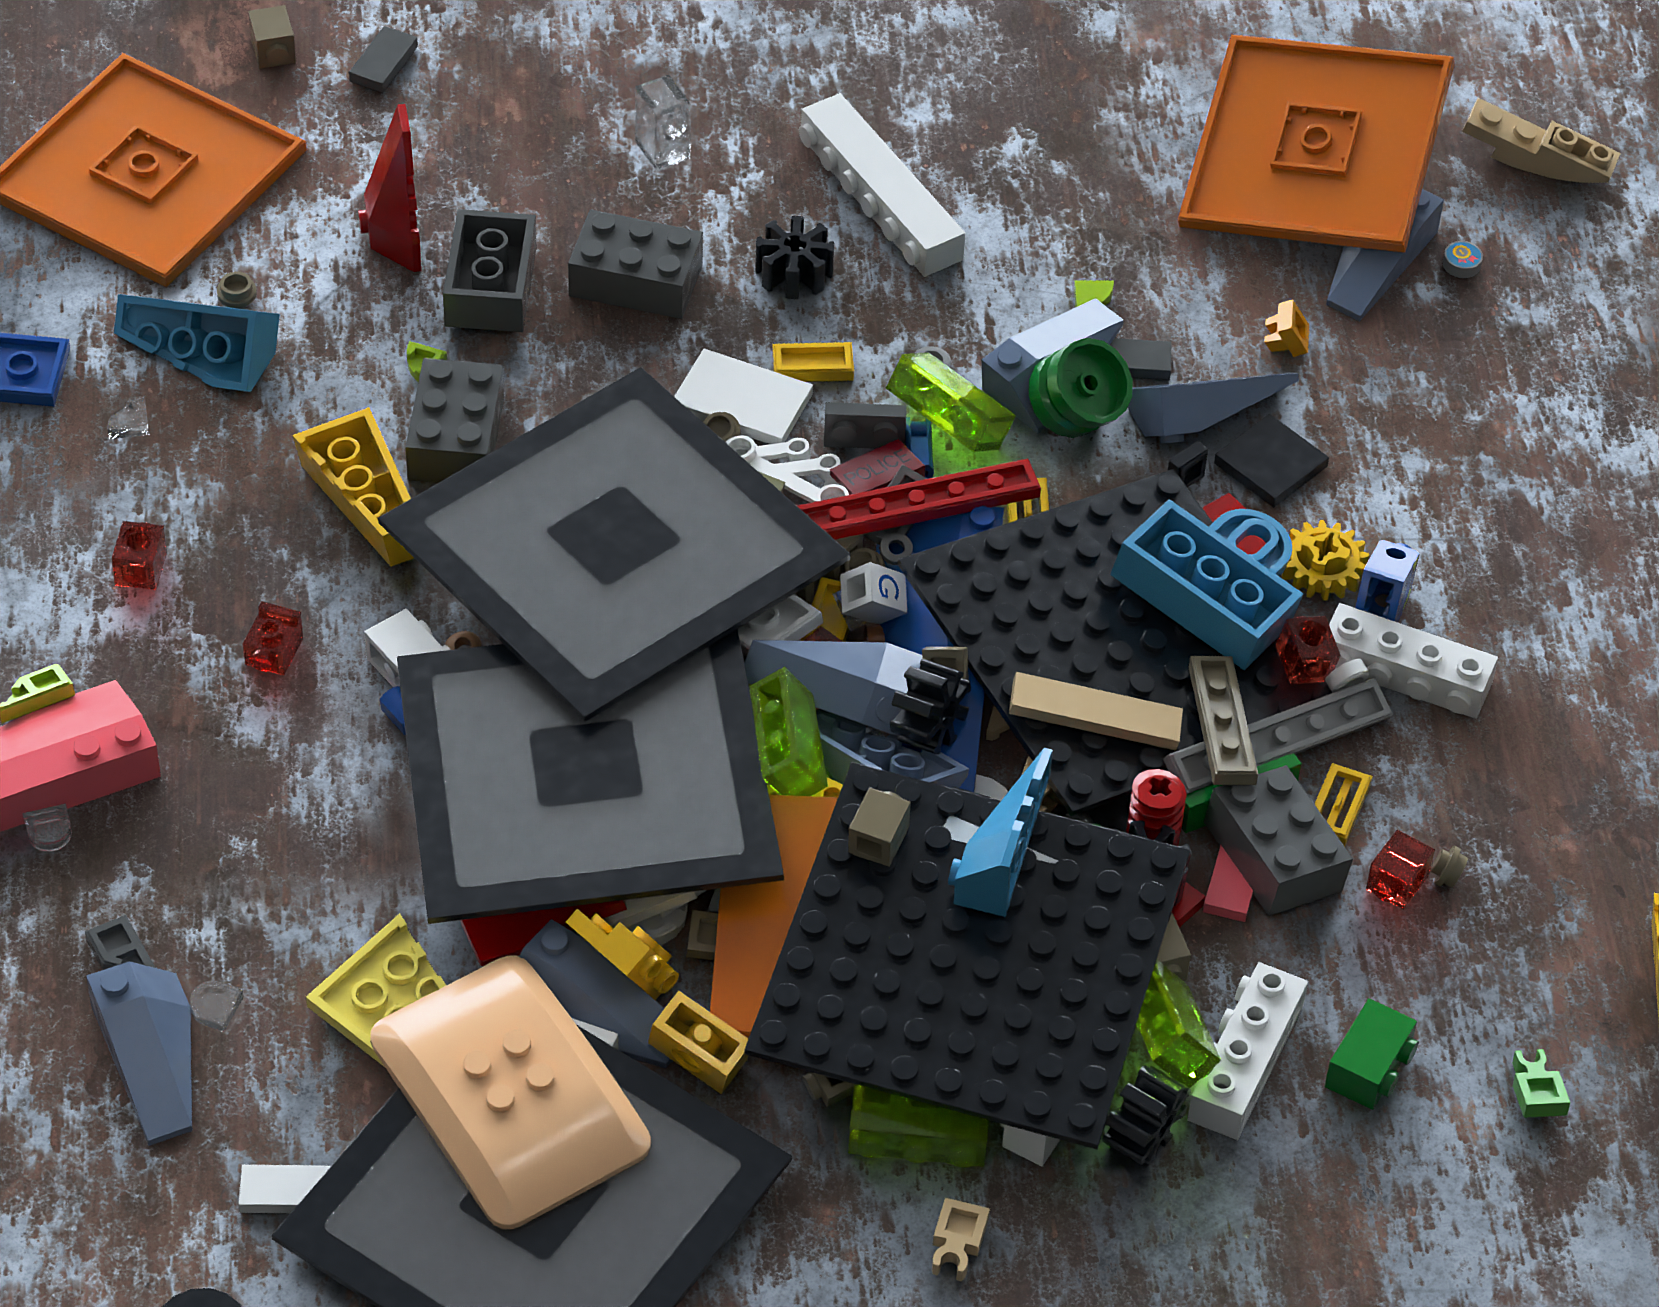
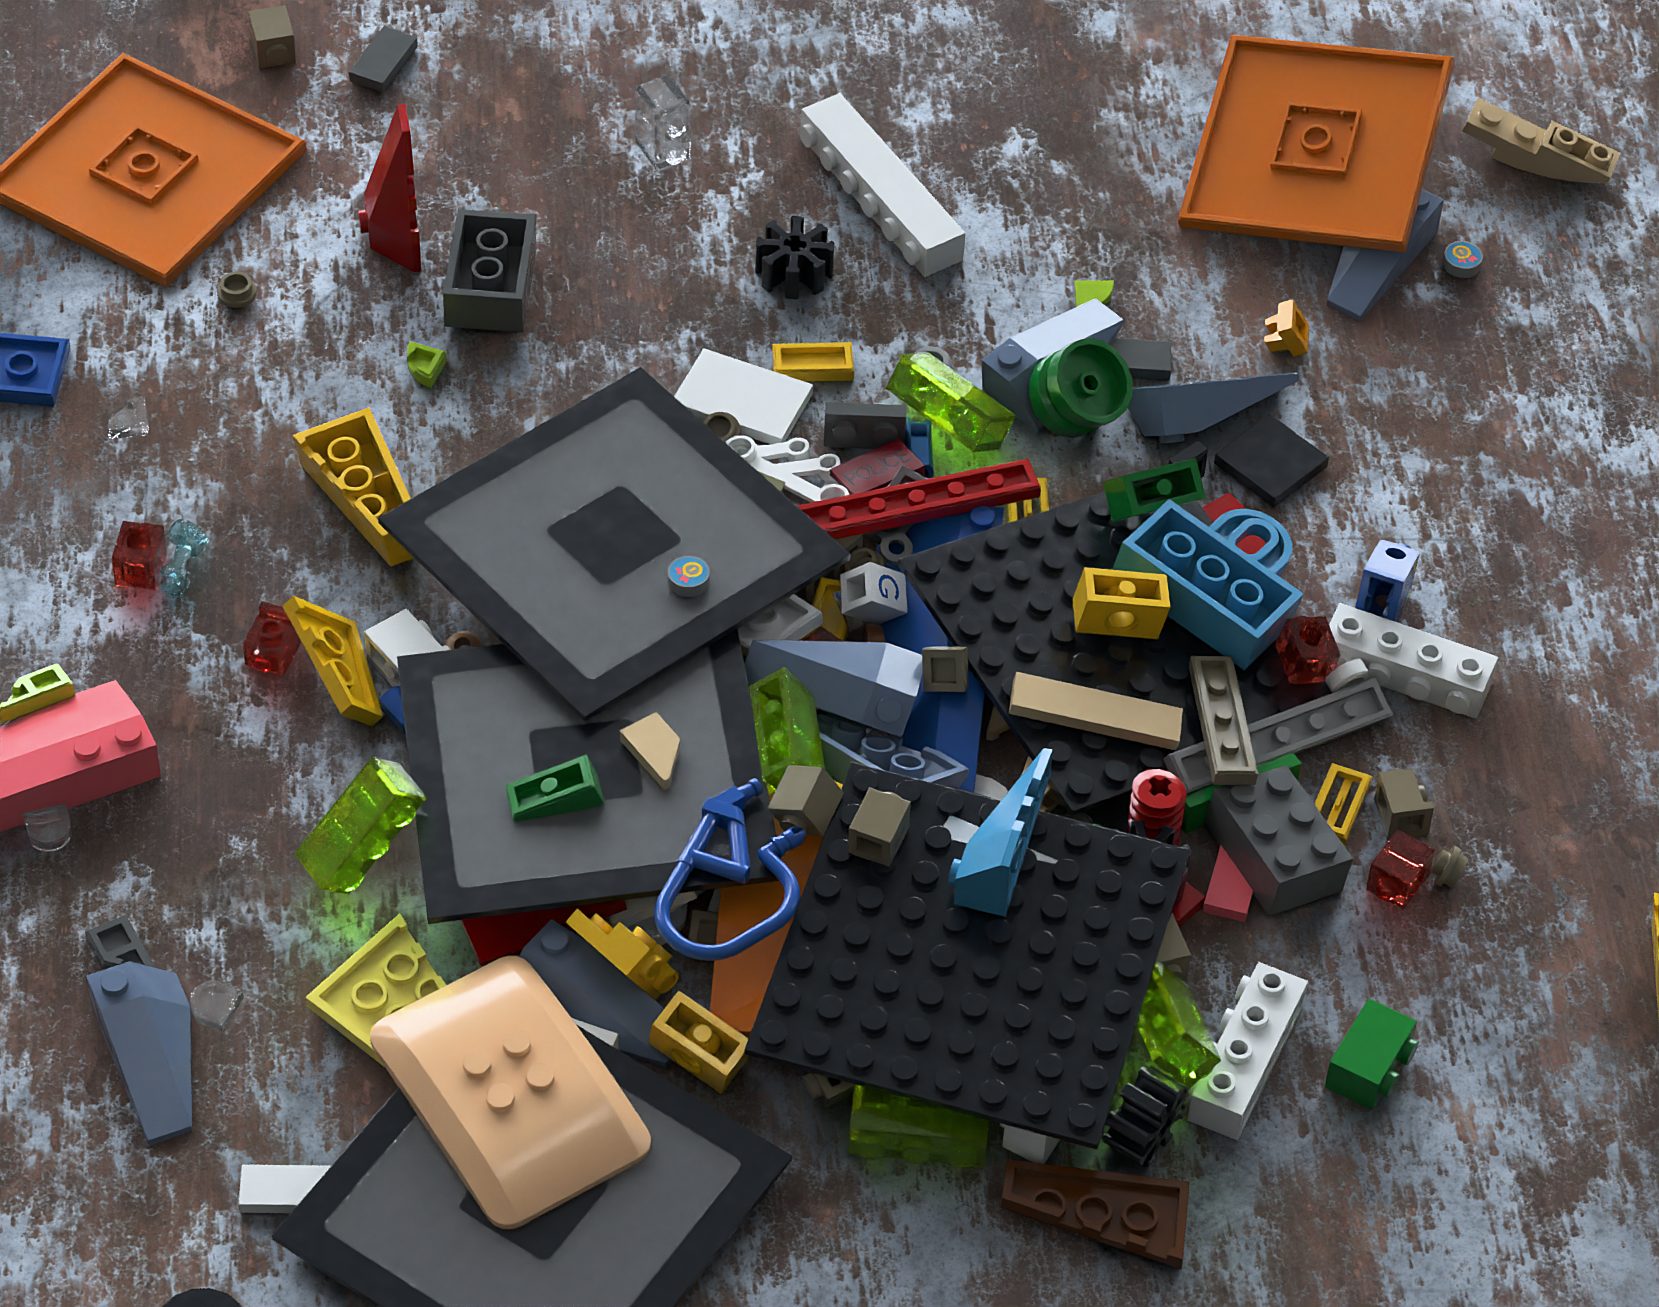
dark azure wedge [114,294,280,392] -> none
dark grey brick [405,358,504,483] -> none
dark grey brick [568,209,703,319] -> none
black gear [889,659,971,754] -> none
tan plate [932,1197,990,1281] -> none
yellow gear [1282,520,1369,601] -> none
bright green plate [1512,1049,1571,1118] -> none
none -> clear light blue bar [159,519,208,596]
none -> yellow wing [282,596,383,727]
none -> clear neon green brick [294,757,427,895]
none -> green slope [505,754,605,822]
none -> tan tile [620,712,681,790]
none -> blue piece [654,778,806,961]
none -> tile [667,556,710,597]
none -> dark tan brick [768,765,844,836]
none -> reddish brown wing [1001,1159,1190,1269]
none -> yellow brick [1072,567,1170,639]
none -> green brick [1102,458,1206,522]
none -> dark tan brick [1374,769,1434,839]

